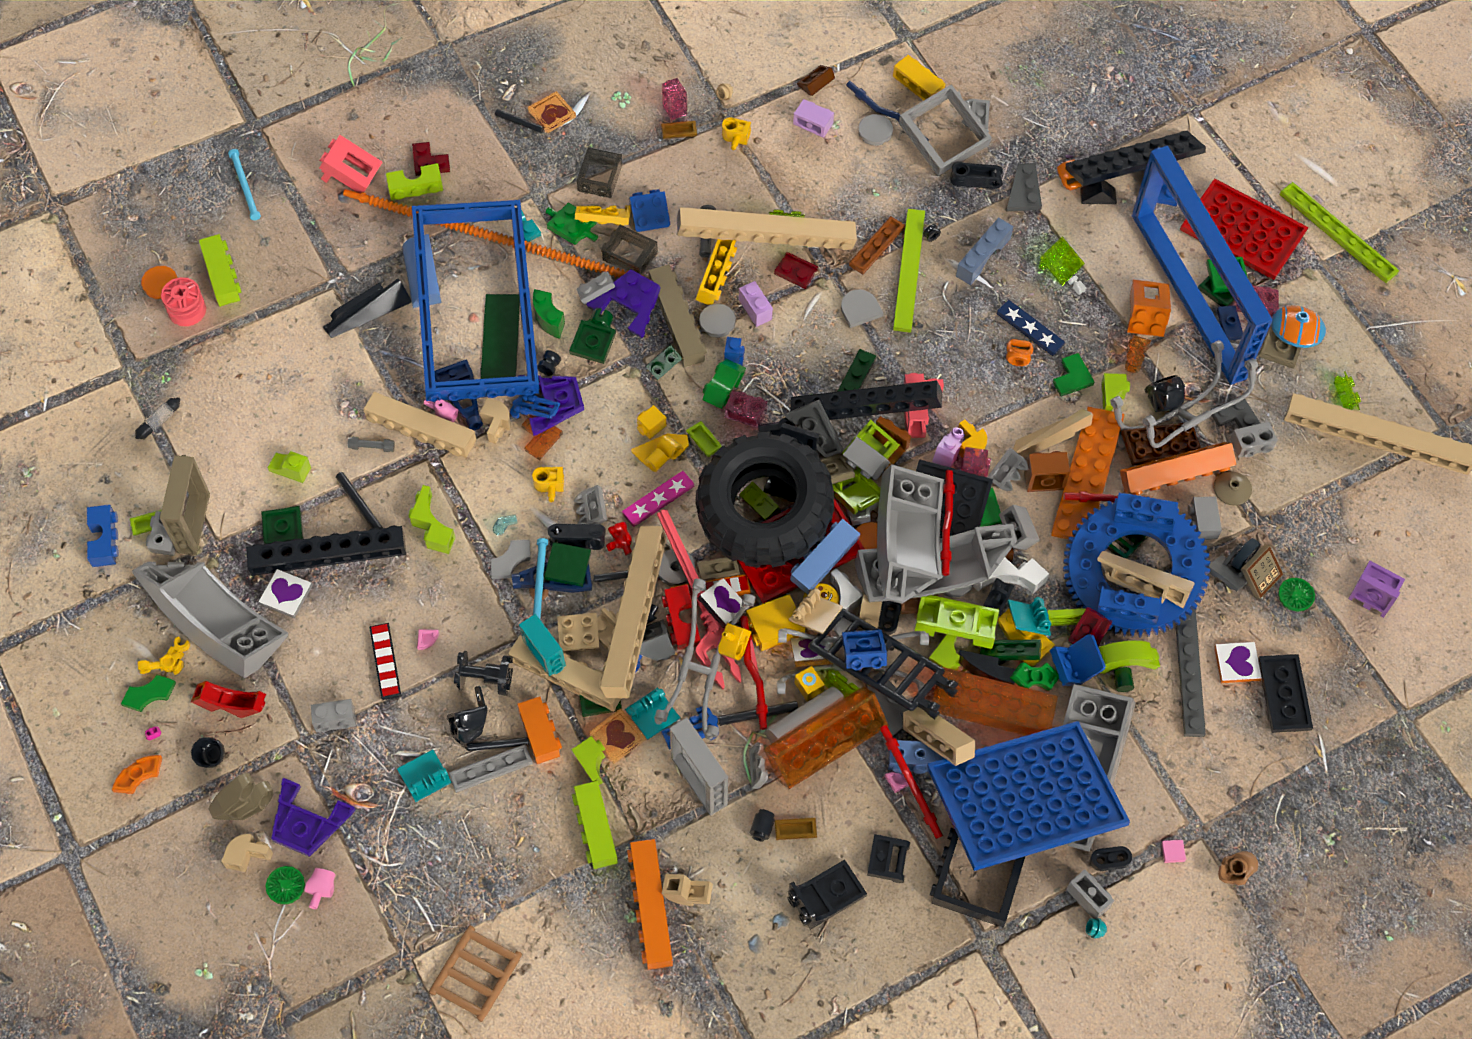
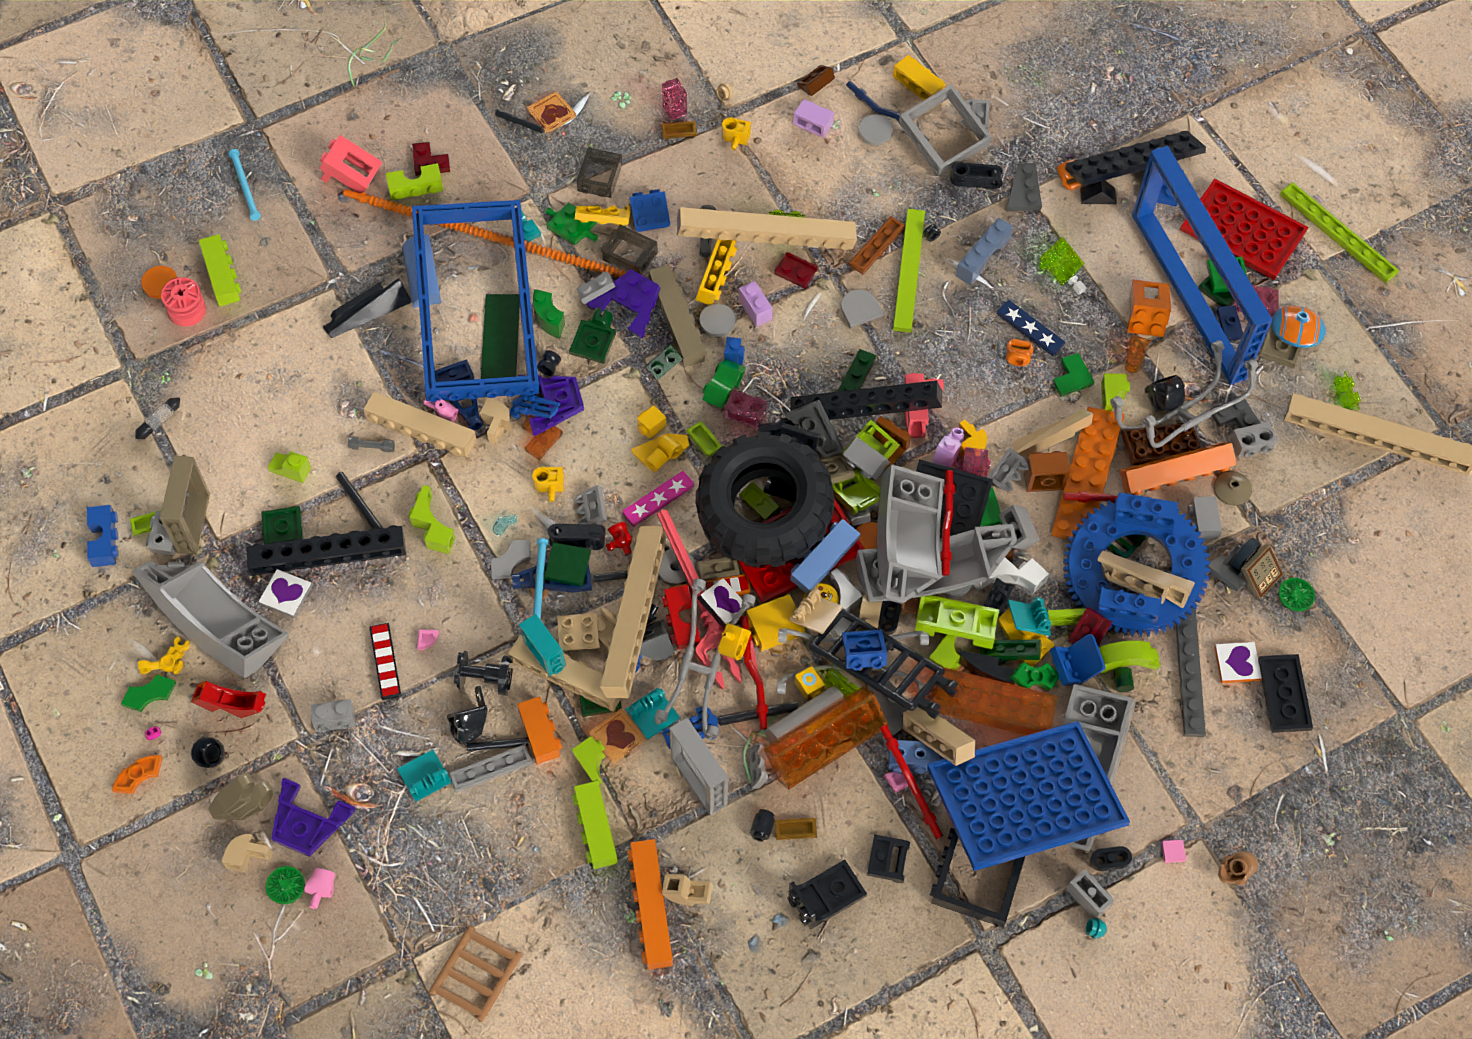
tile [790,635,833,667] -> none
medium lavender bracket [1348,561,1405,618] -> none

